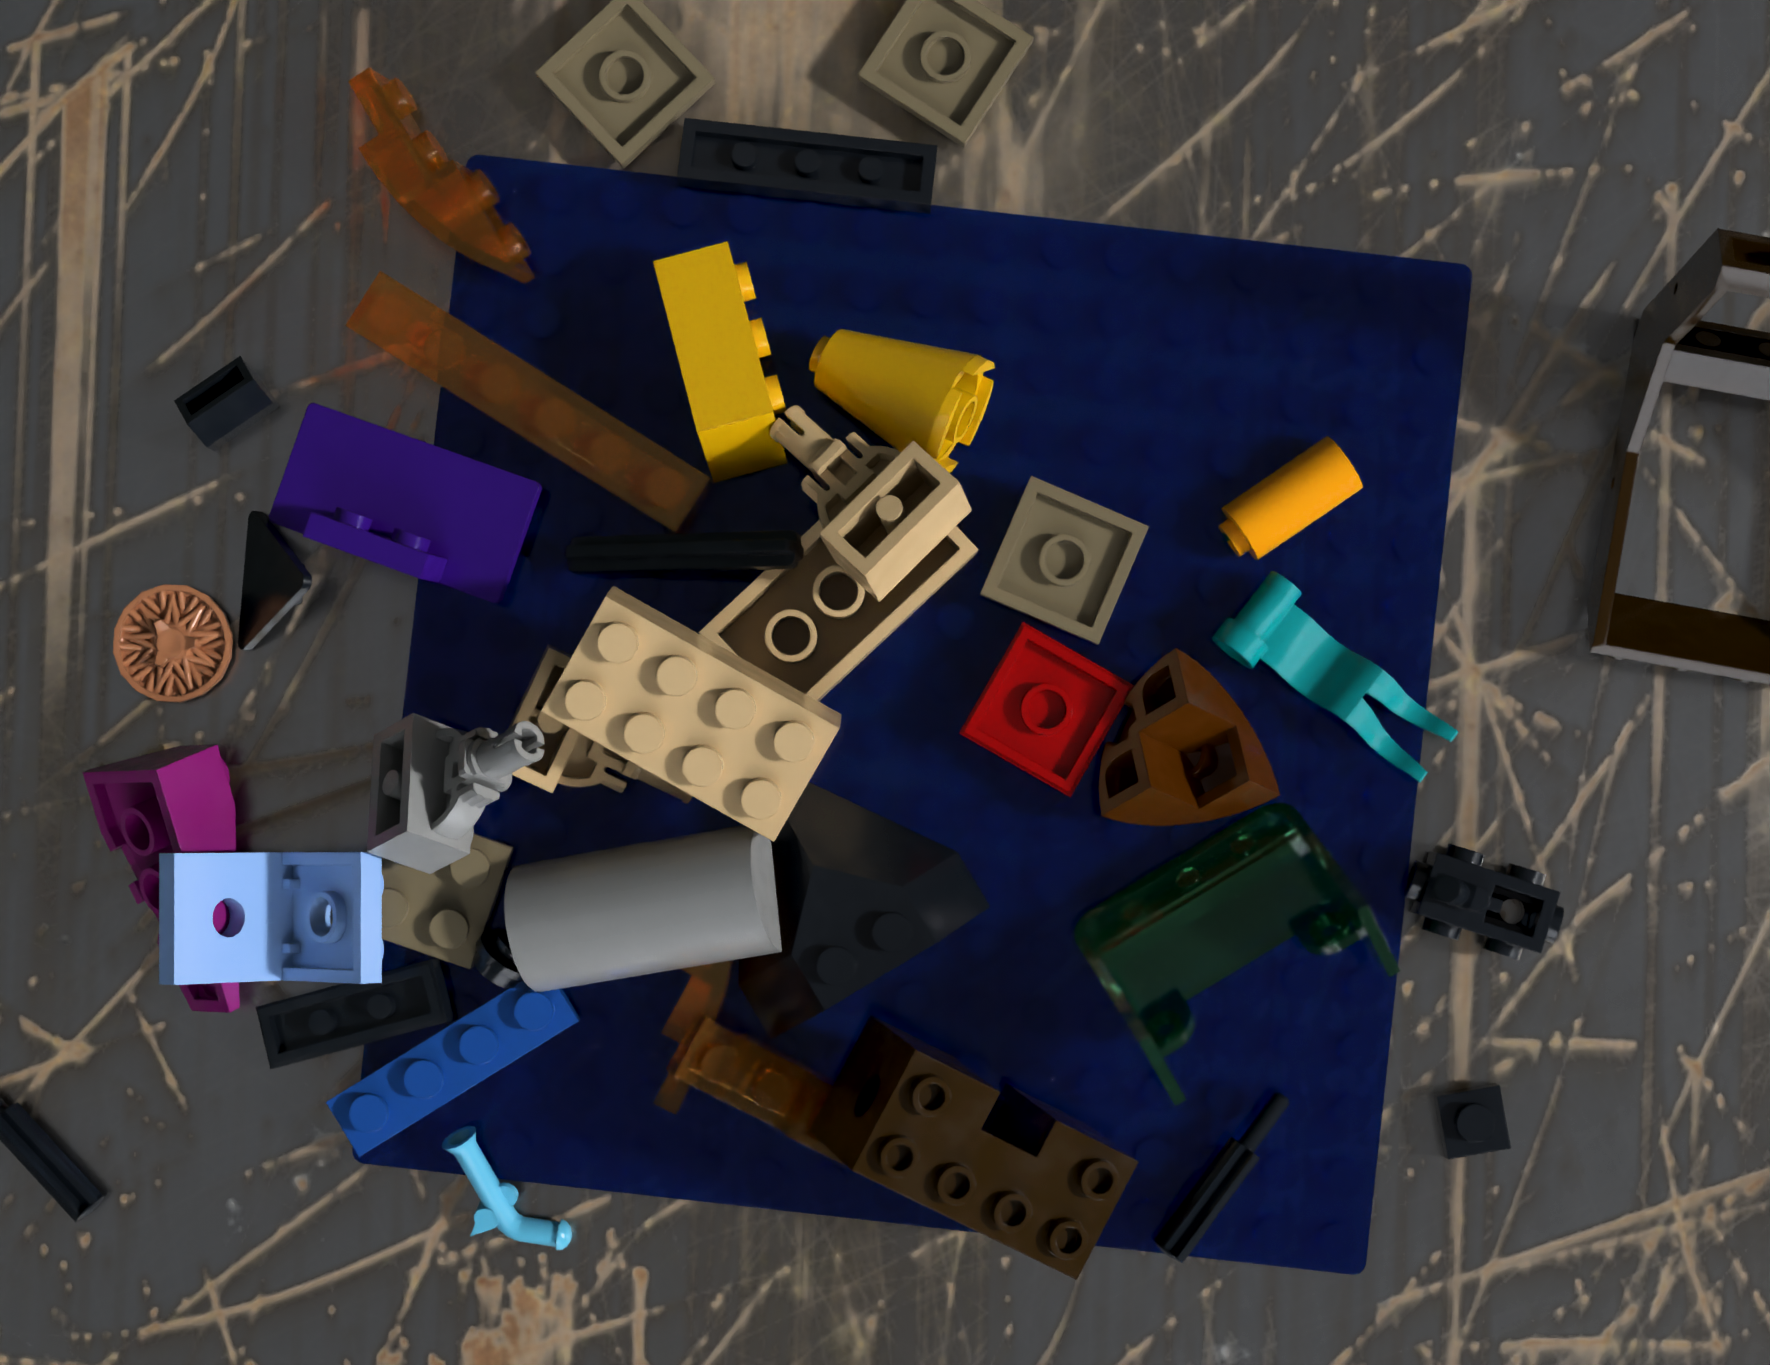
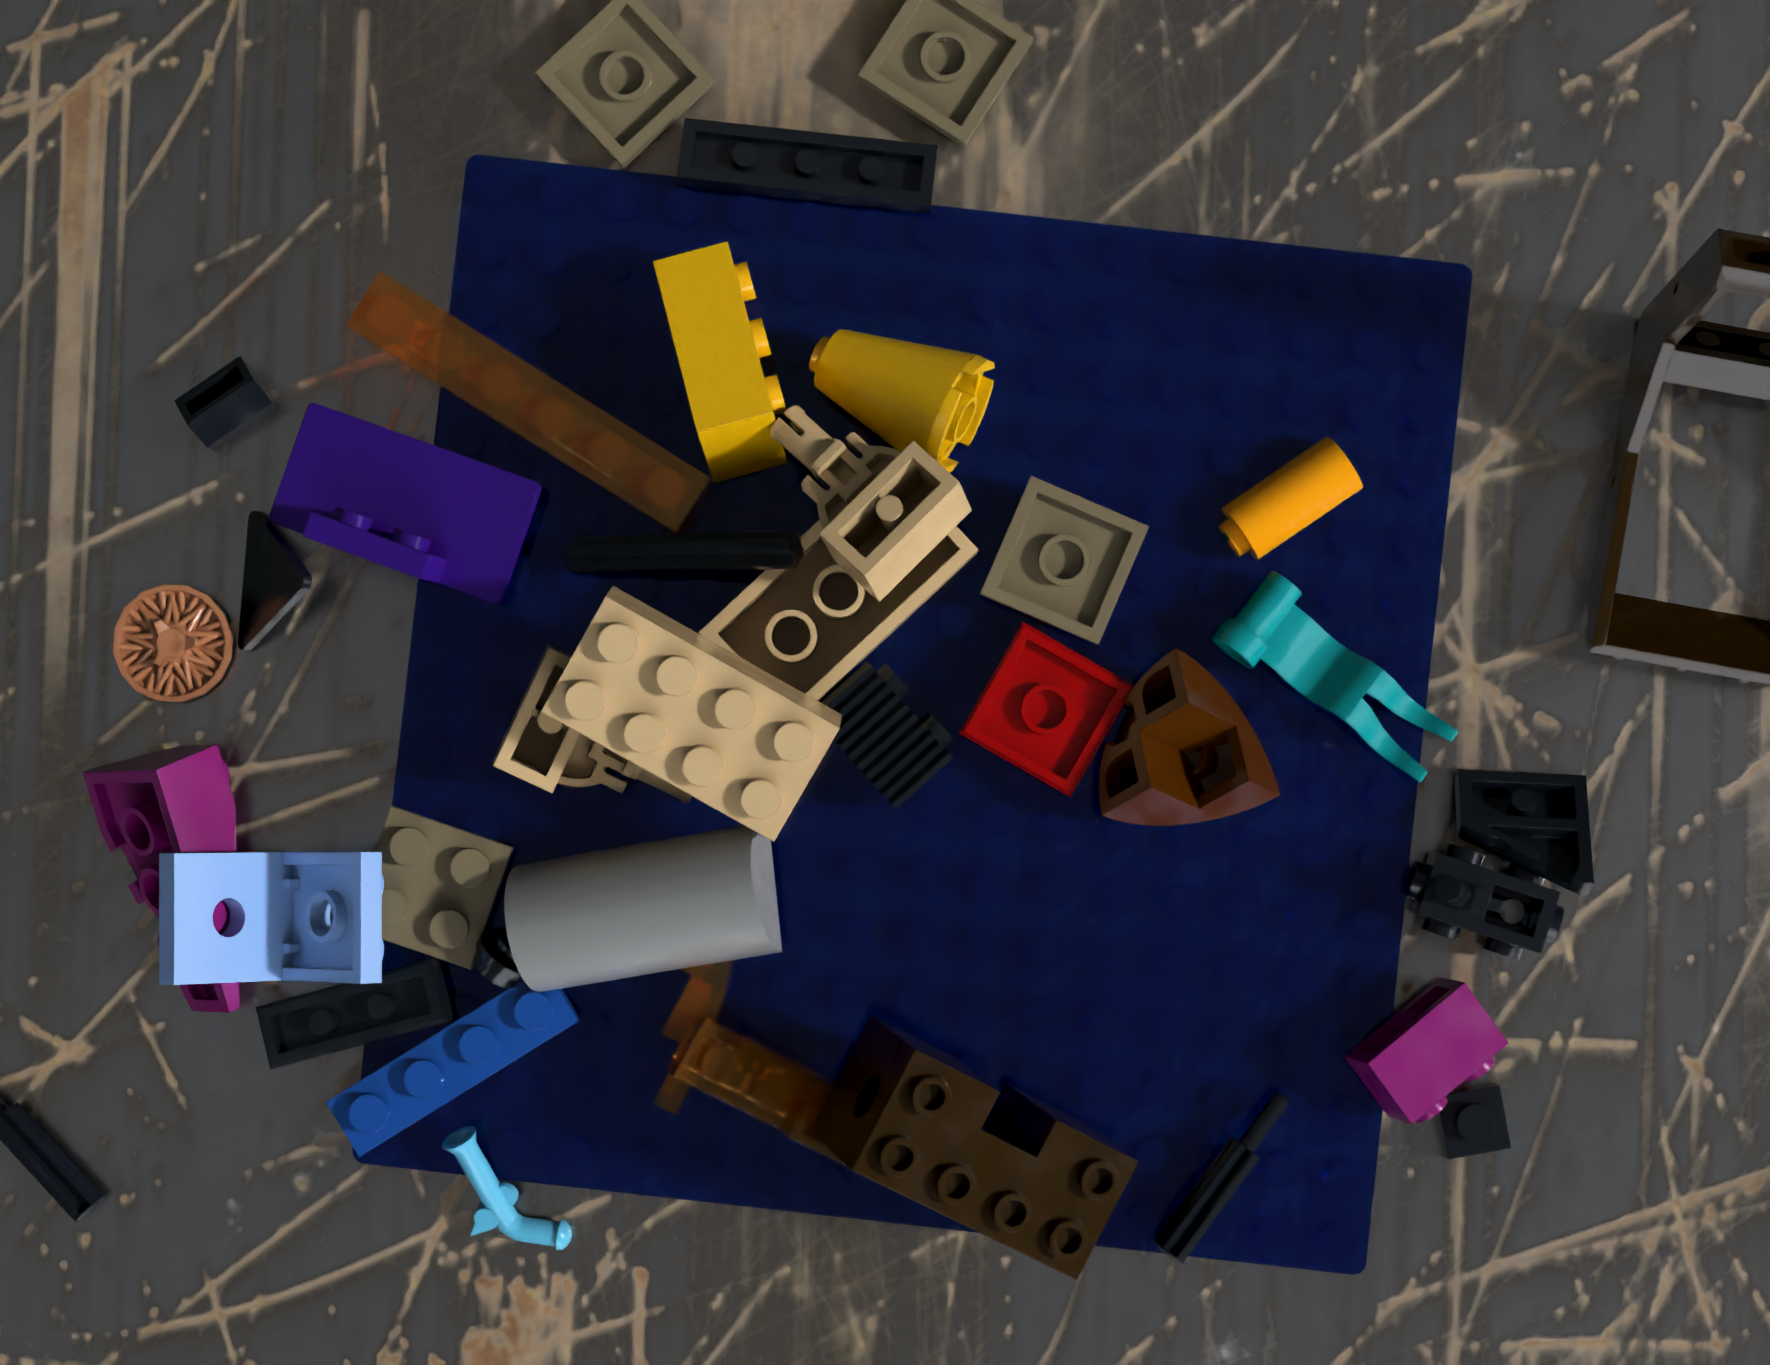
clear orange slope [348,67,535,284] -> none
light grey brick [367,713,545,874] -> none
black wedge [738,782,991,1039] -> none
clear green windscreen [1074,803,1401,1106] -> none
none -> black brick [821,662,954,810]
none -> magenta brick [1345,977,1508,1125]
none -> black wing [1454,769,1594,896]

